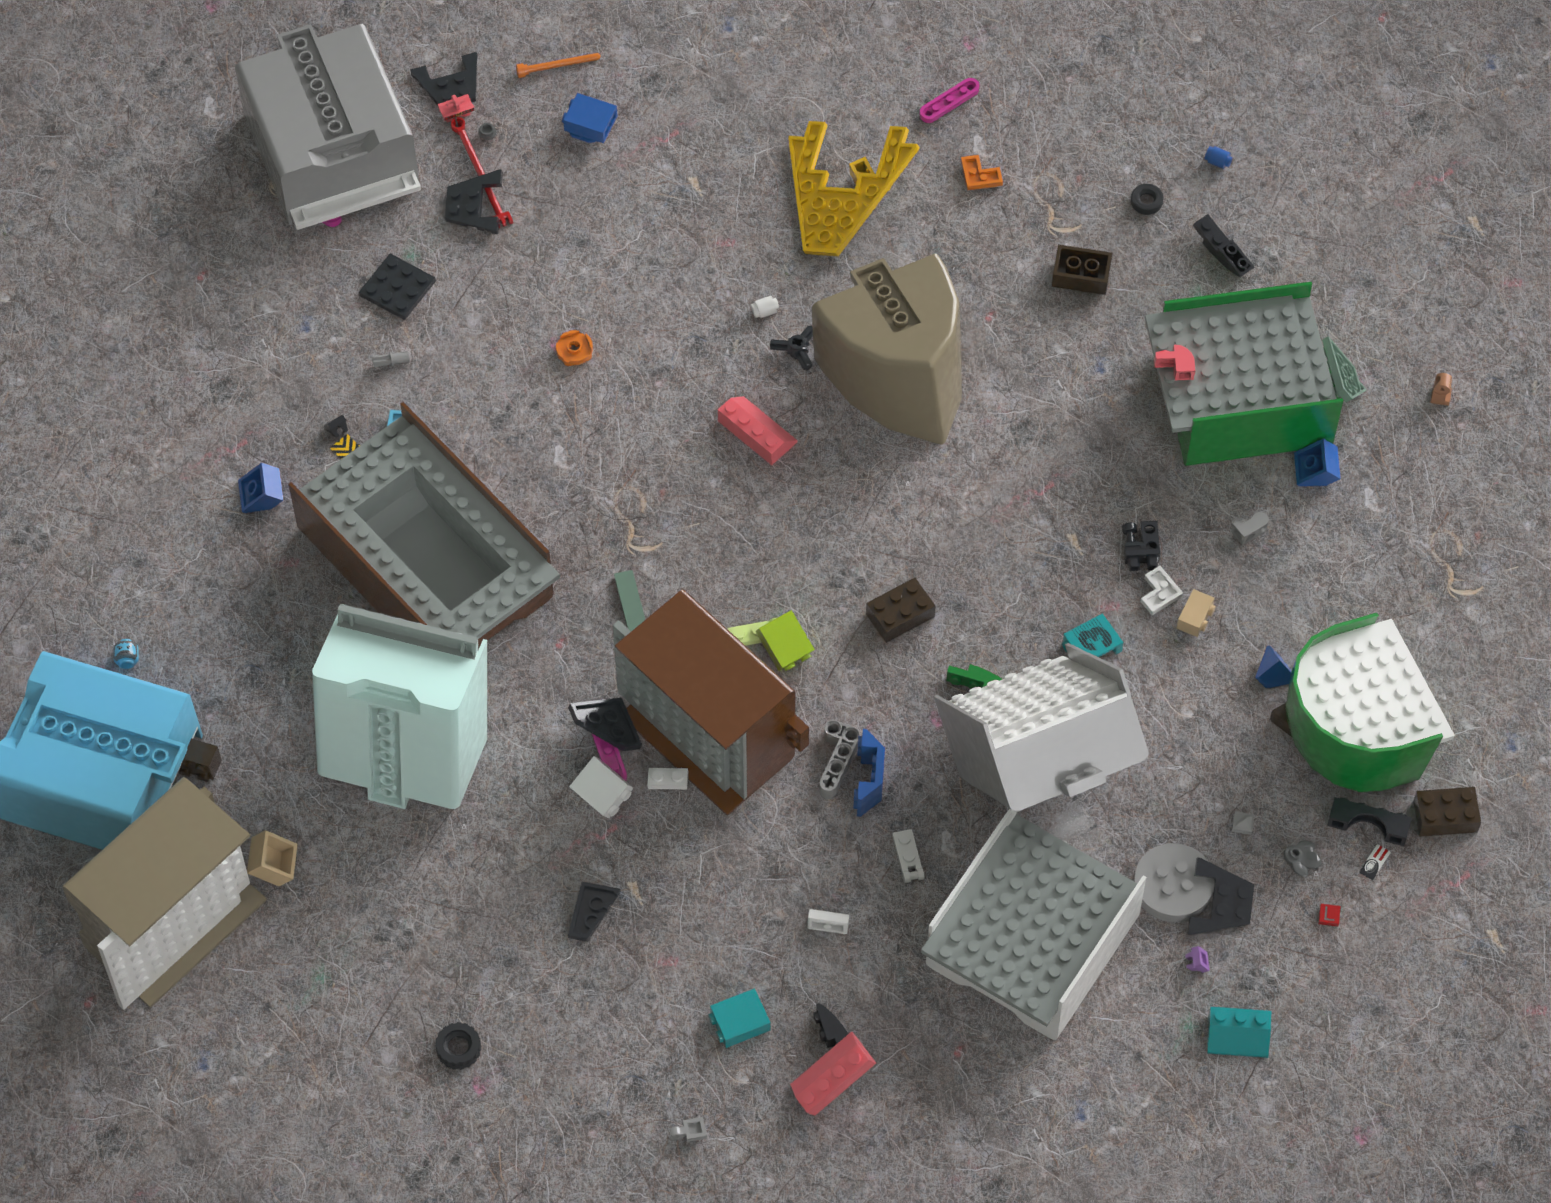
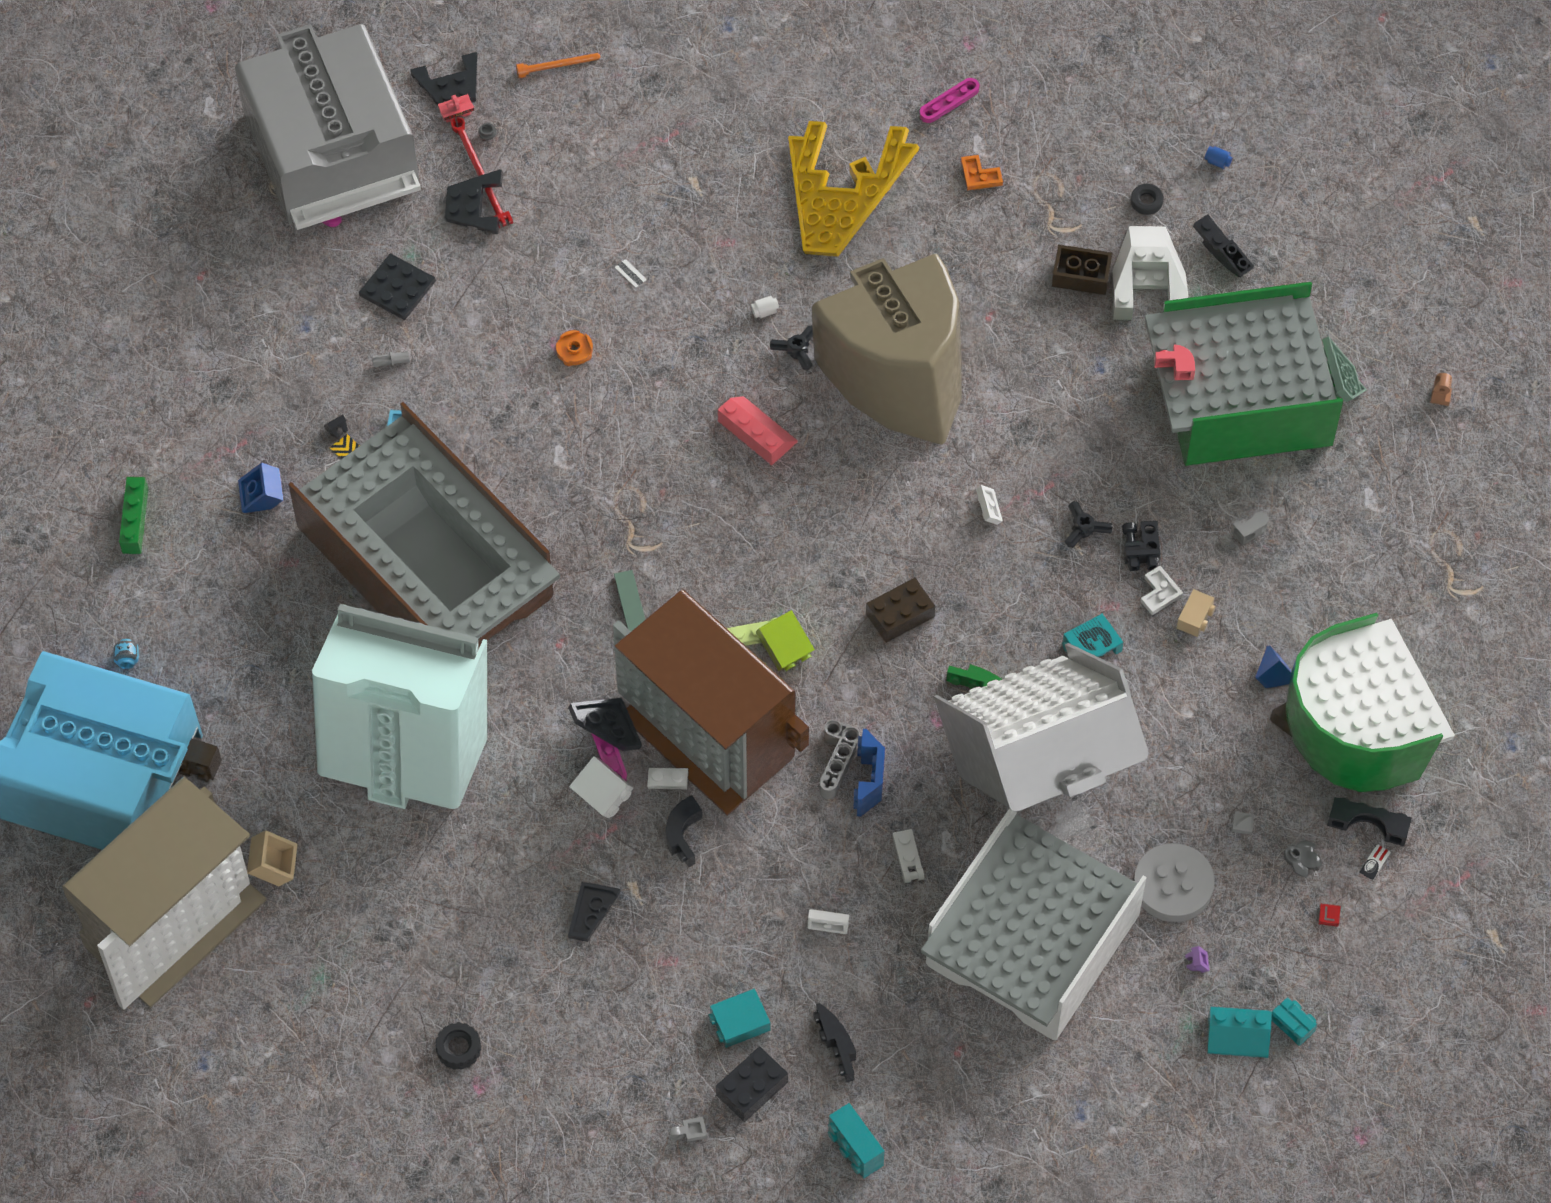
blue brick [562,93,618,143] -> none
coral slope [790,1031,876,1116] -> none
black wing [1187,857,1254,935] -> none
blue slope [1294,439,1341,486] -> none
dark brown brick [1413,787,1481,837] -> none
none -> green brick [119,477,148,554]
none -> sticker [615,259,646,287]
none -> black arch [666,795,702,867]
none -> black brick [716,1046,788,1122]
none -> teal brick [827,1103,885,1179]
none -> white plate [976,485,1003,525]
none -> black bush [1065,501,1113,548]
none -> white wedge [1112,226,1188,320]
none -> teal brick [1271,997,1318,1046]

